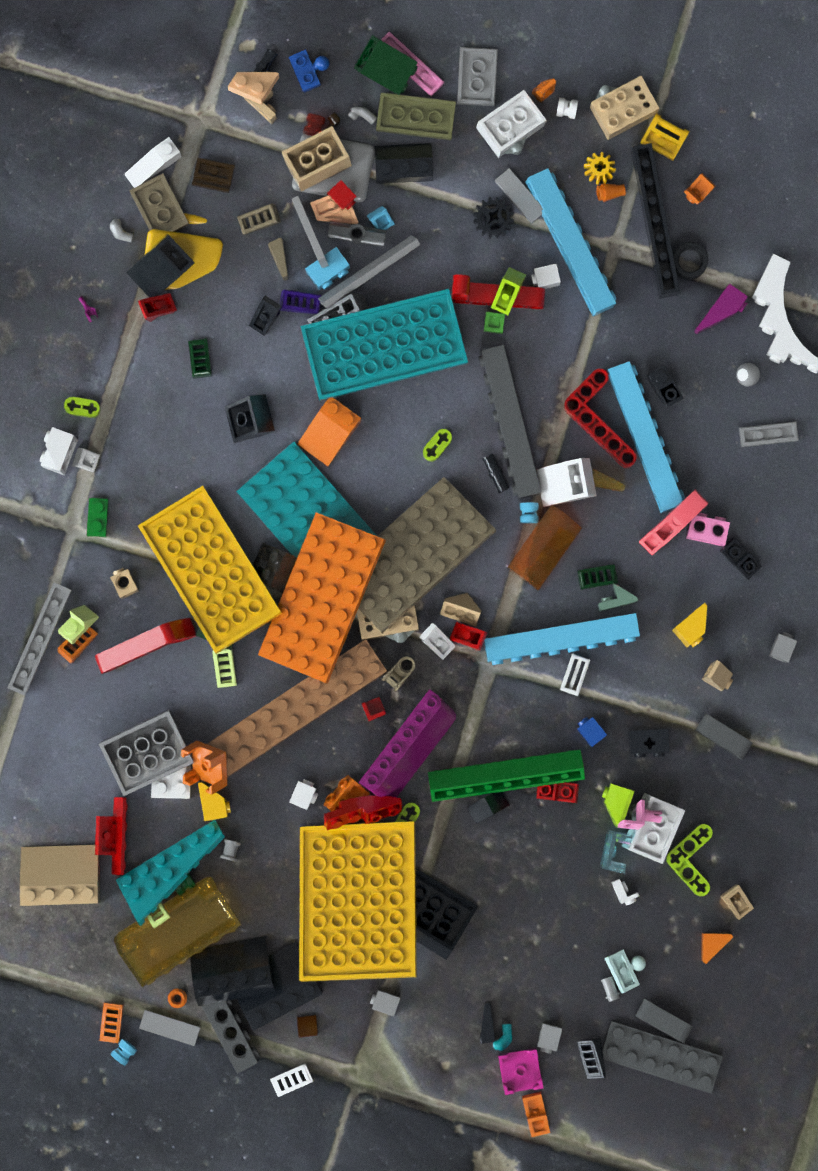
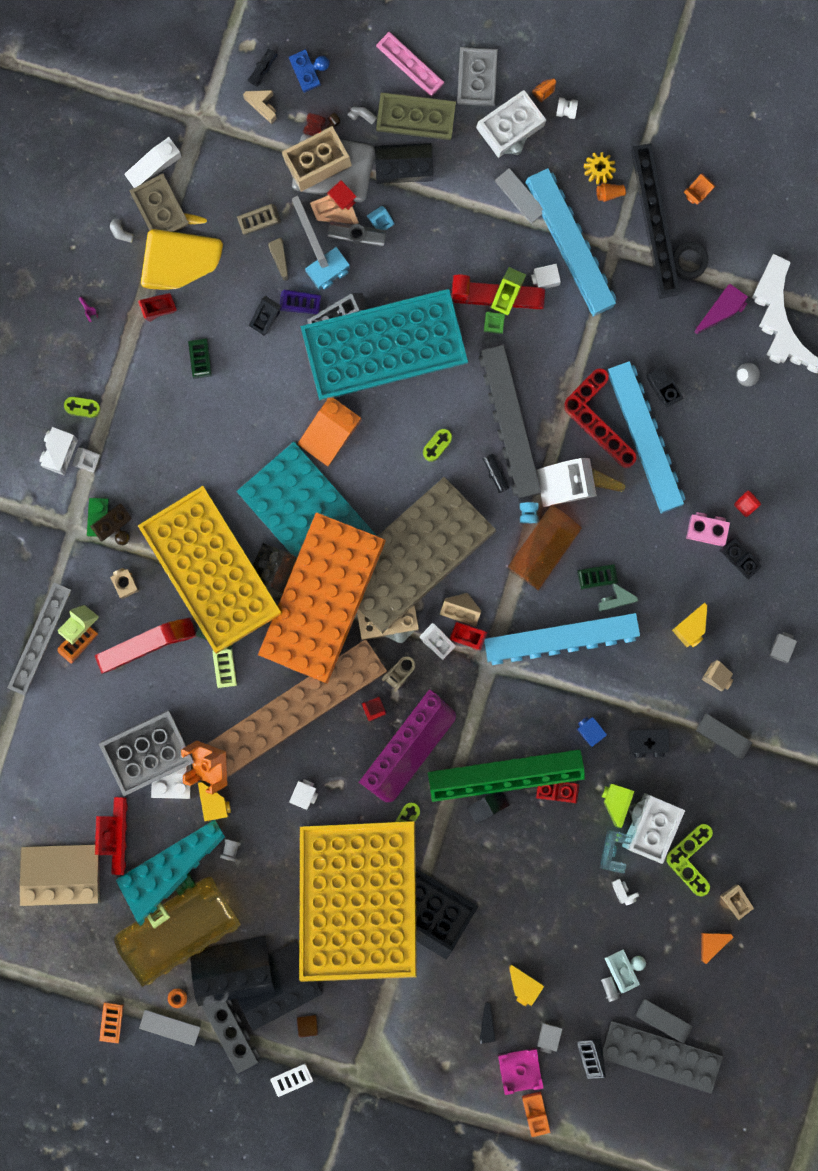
medium azure wheel [111,1039,137,1066] -> none
black slope [126,233,195,298] -> none
dark brown plate [192,158,235,193] -> none
black slope [224,394,275,443] -> none
light nougat wing [228,72,279,105] -> none
light grey tile [318,235,420,308] -> none
orange bracket [323,775,370,811] -> none
red slope [324,796,402,831] -> none
dark green slope [354,35,418,95] -> none
light grey brick [370,989,400,1016] -> none
black gear [473,197,514,239] -> none
teal arm [493,1024,512,1051] -> none
white tile [560,654,590,696] -> none
tan piece [590,76,659,140] -> none
bright pink bracket [618,799,662,830] -> none
coral slope [639,489,708,555] -> none
yellow plate [640,113,690,161] -> none
light grey tile [739,422,799,447] -> none
none -> dark brown plate [90,503,132,546]
none -> yellow slope [509,964,544,1007]
none -> red slope [734,490,761,517]

